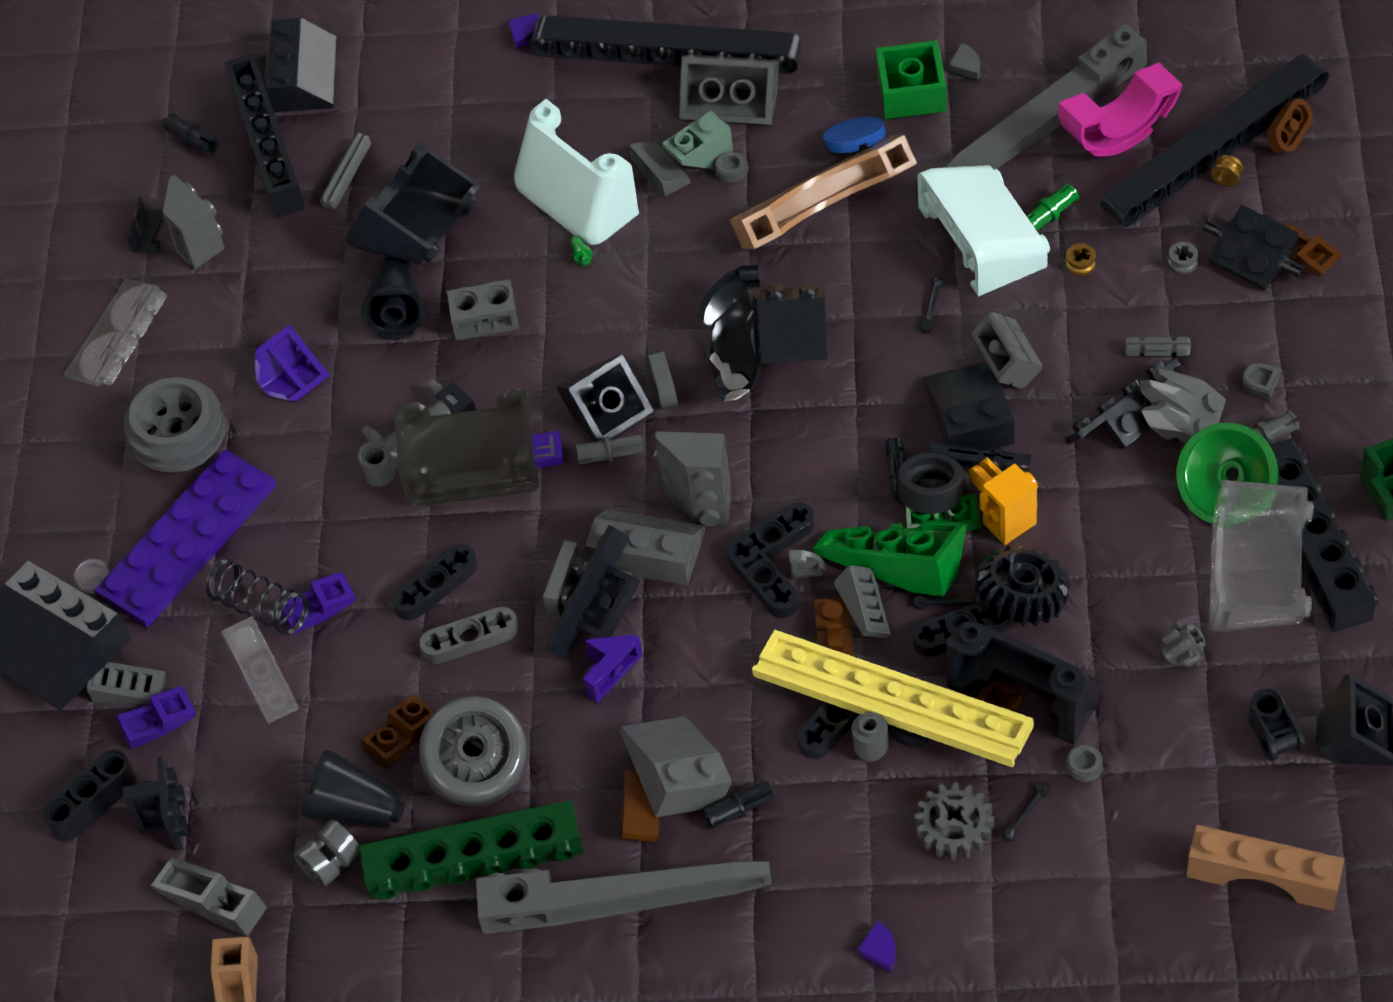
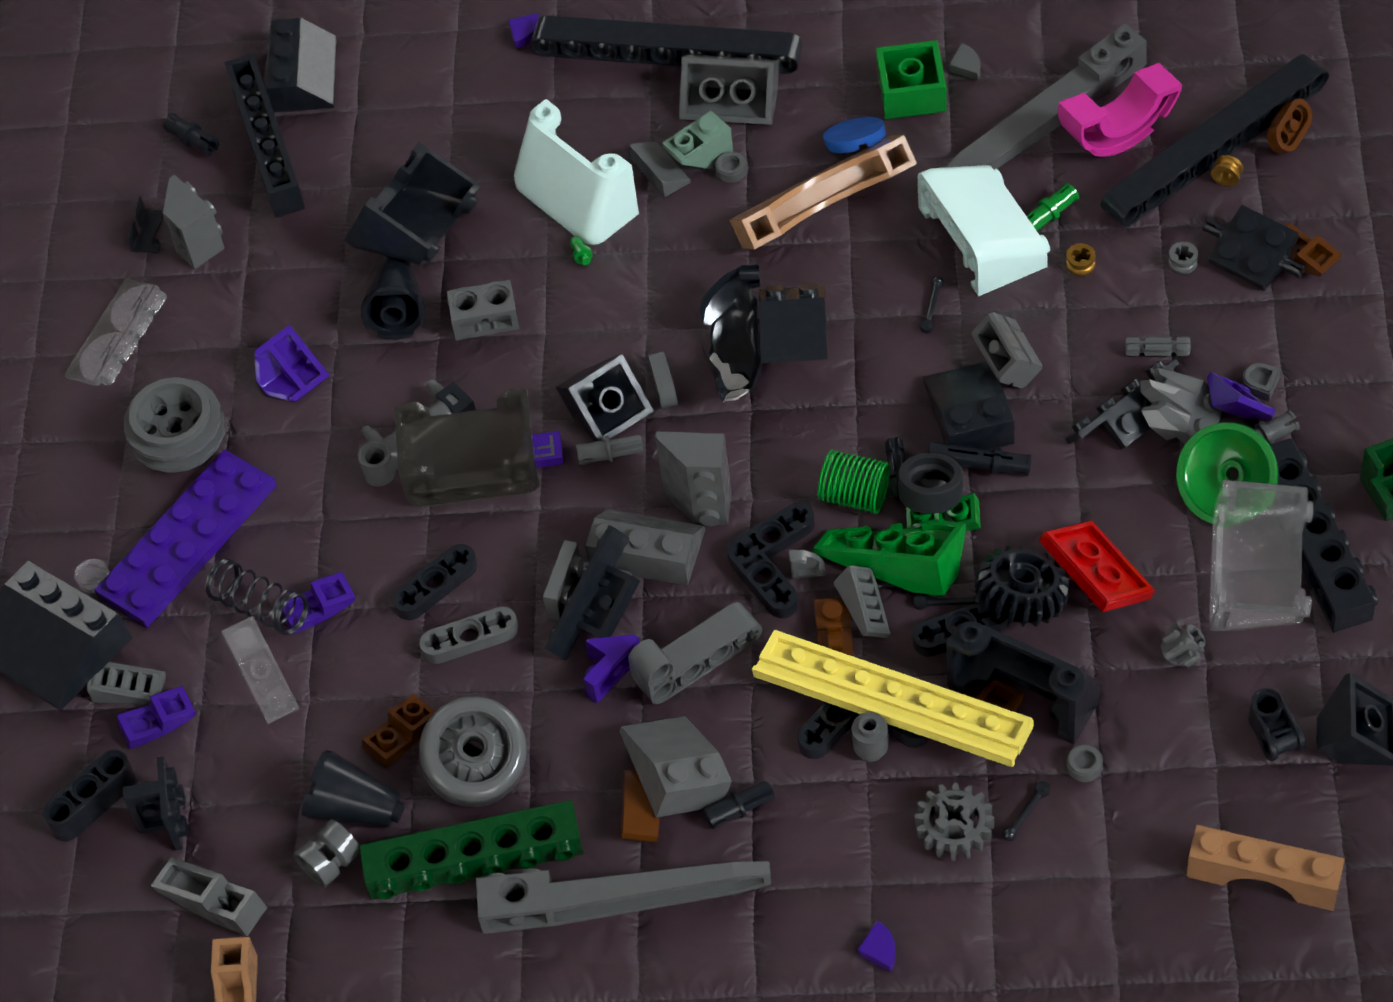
dark grey axle [320,133,371,210] -> none
light orange brick [968,458,1038,545] -> none
none -> dark grey beam [628,602,763,704]
none -> green piece [817,449,890,515]
none -> red tile [1039,520,1155,612]
none -> dark purple slope [1207,371,1276,421]

